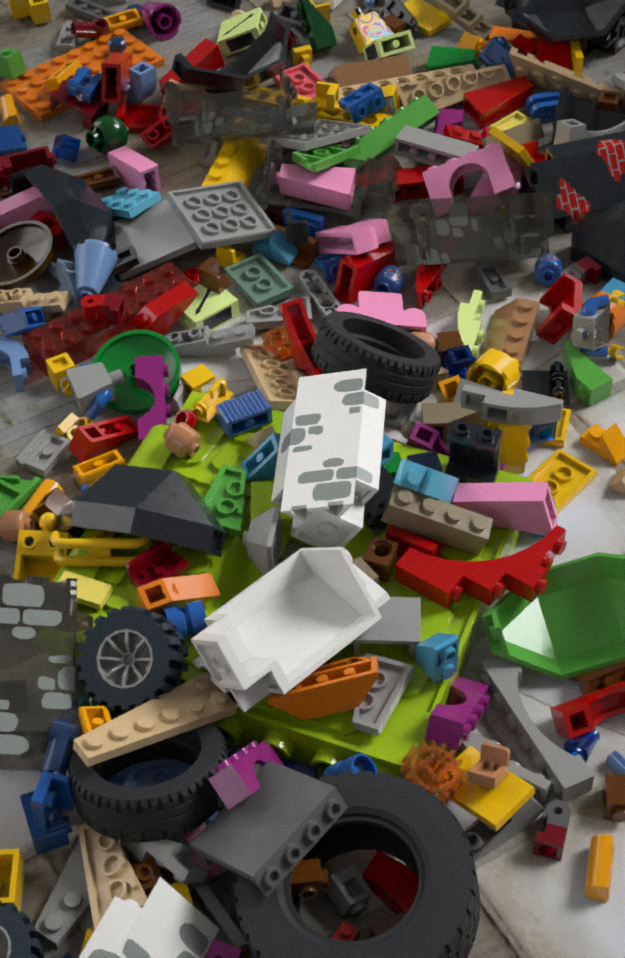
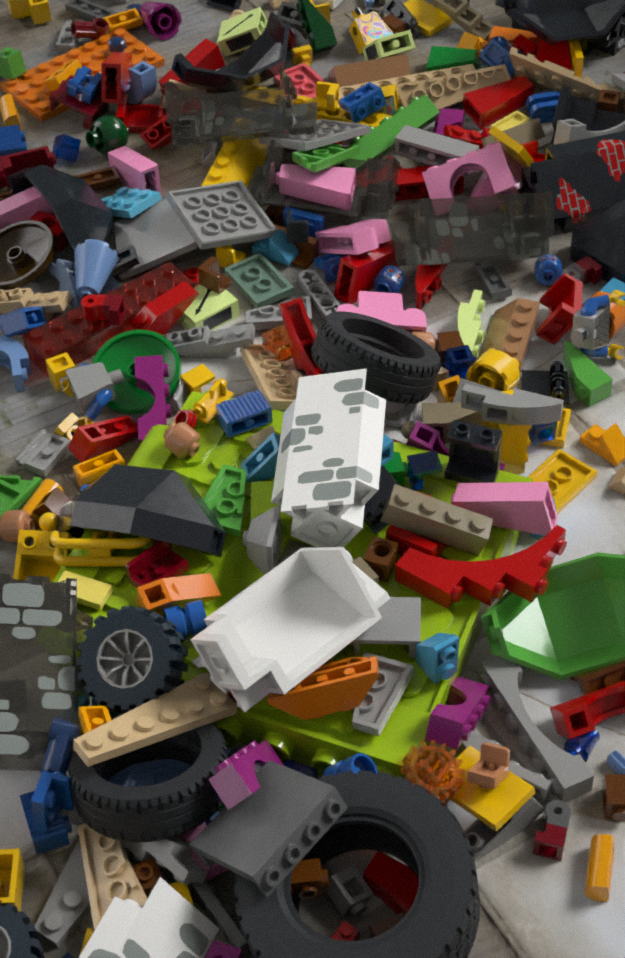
medium azure arch [393,458,459,503] -> none

